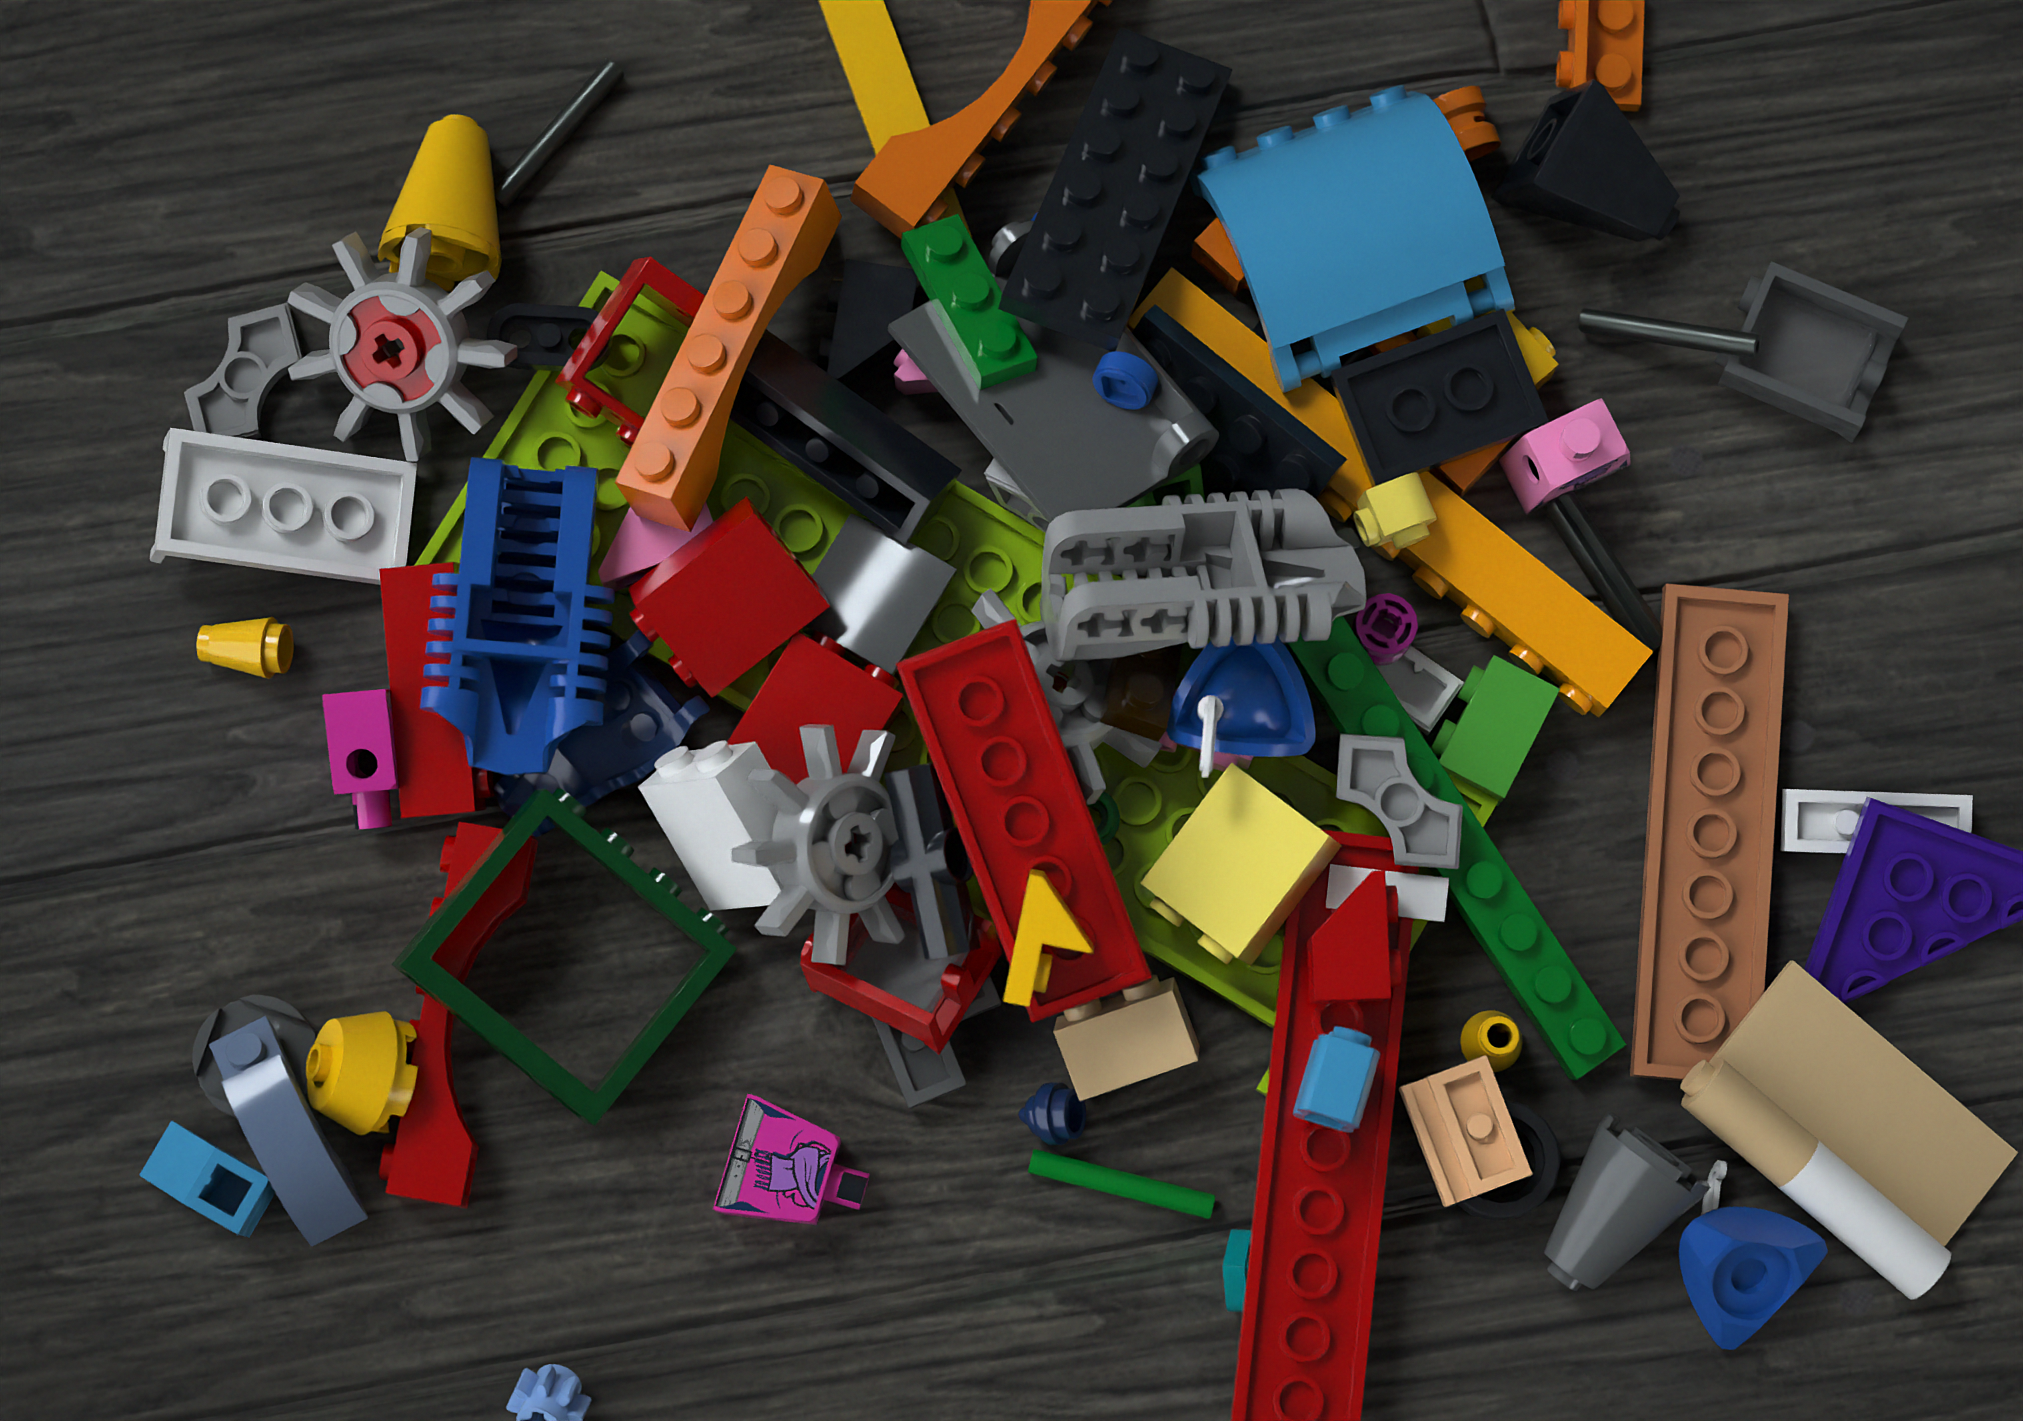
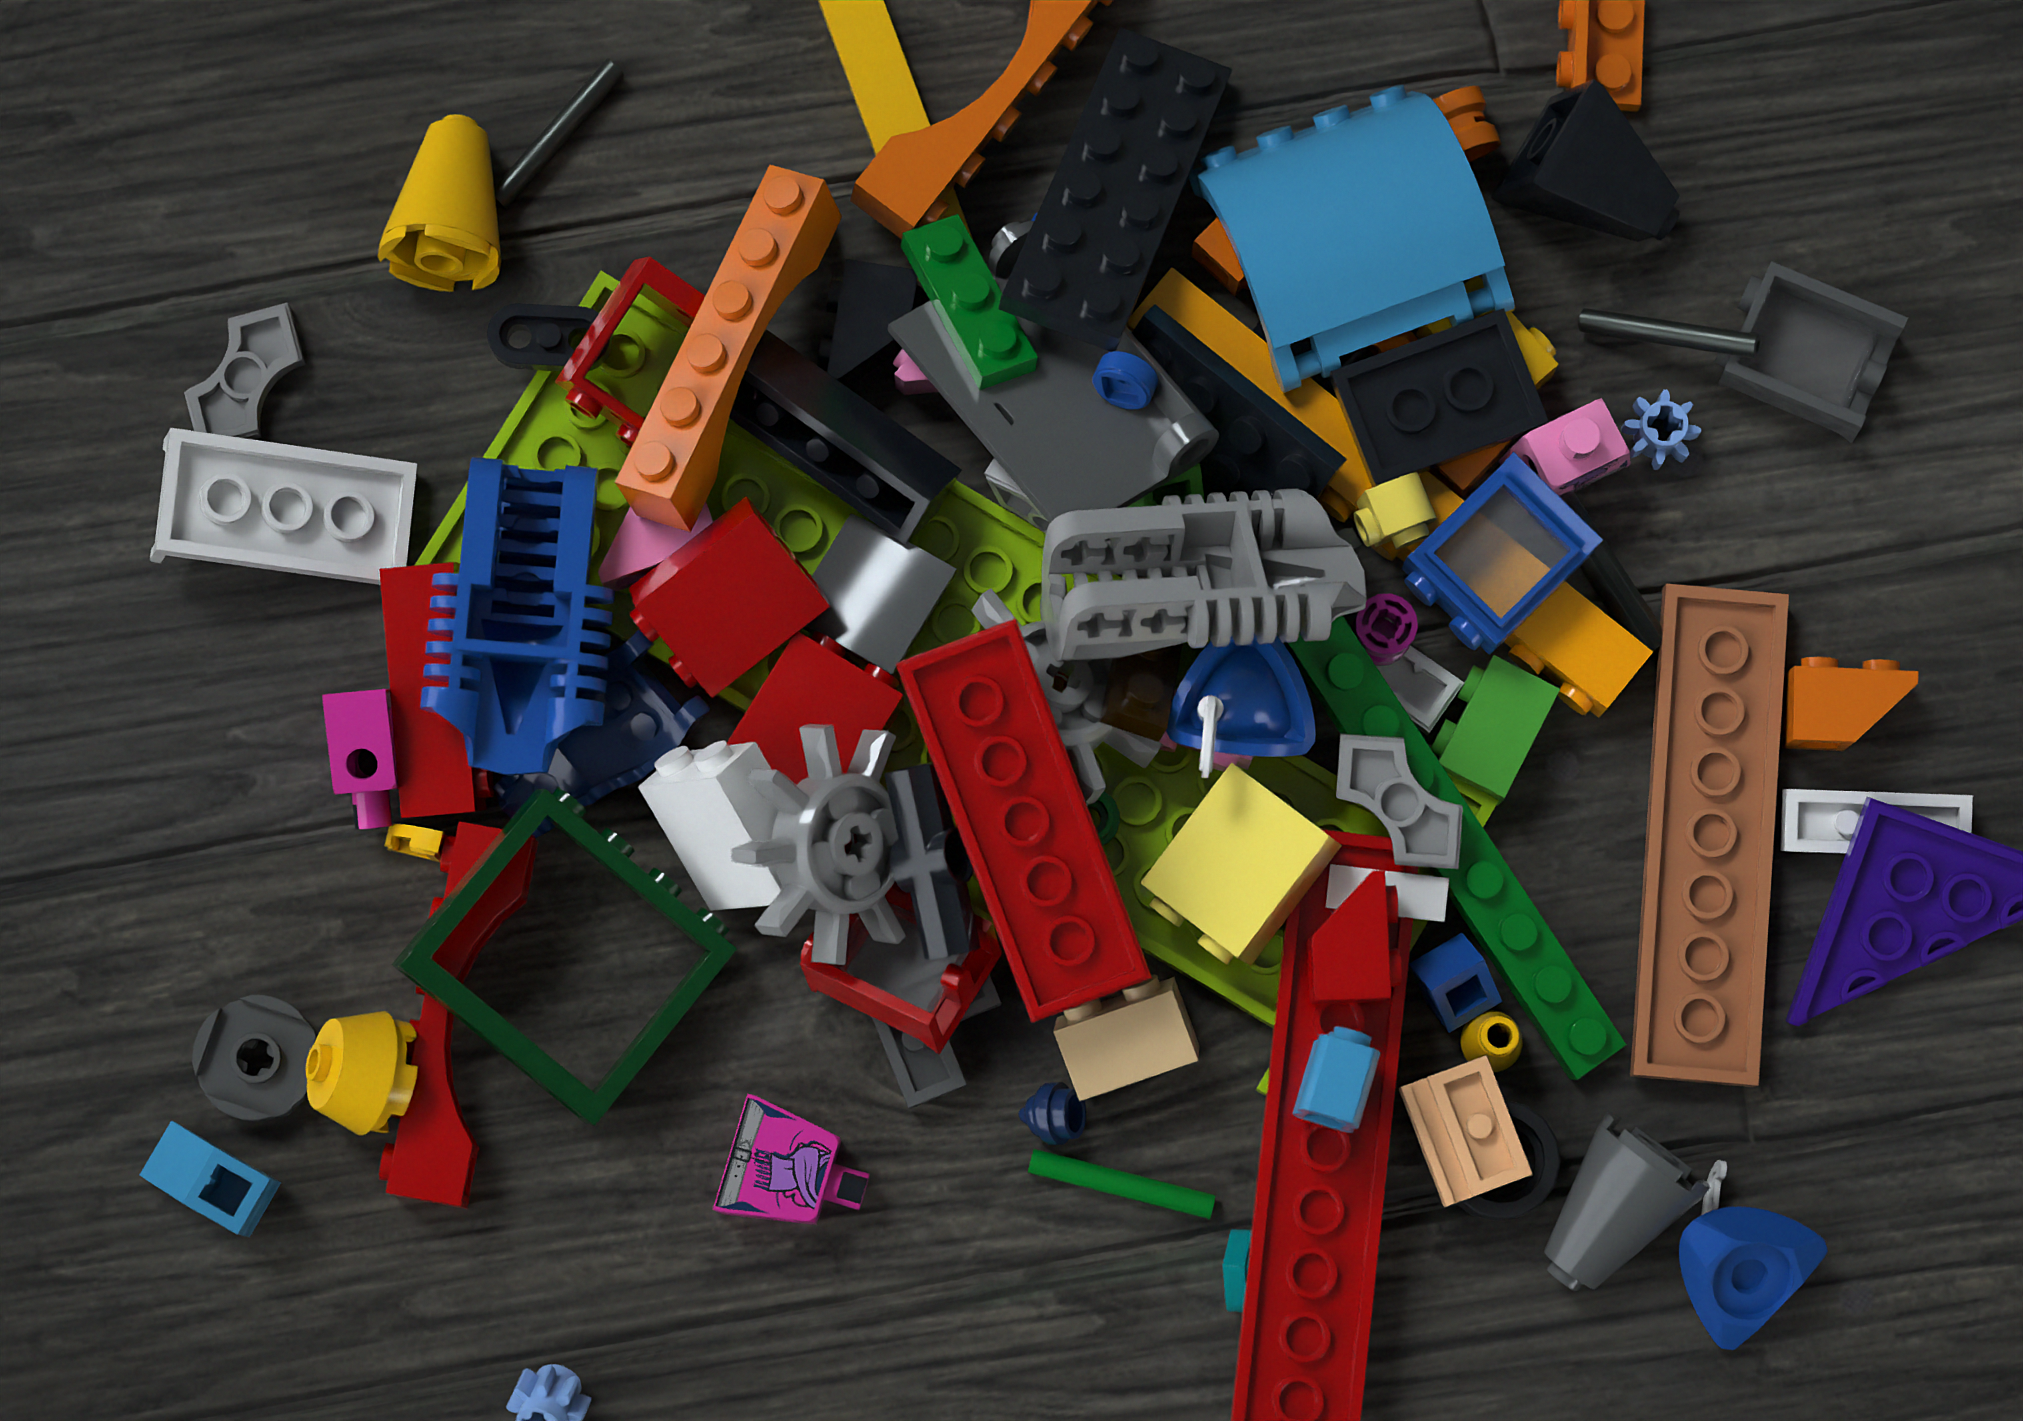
yellow cone [197,617,294,679] -> none
sand blue arch [209,1016,368,1247] -> none
light grey gear [287,227,517,461] -> none
yellow slope [1004,869,1094,1006] -> none
tan door [1680,961,2018,1300] -> none
none -> yellow tile [384,824,446,862]
none -> window [1402,452,1603,655]
none -> blue plate [1409,933,1502,1033]
none -> light blue gear [1621,389,1701,470]
none -> orange slope [1782,657,1918,751]

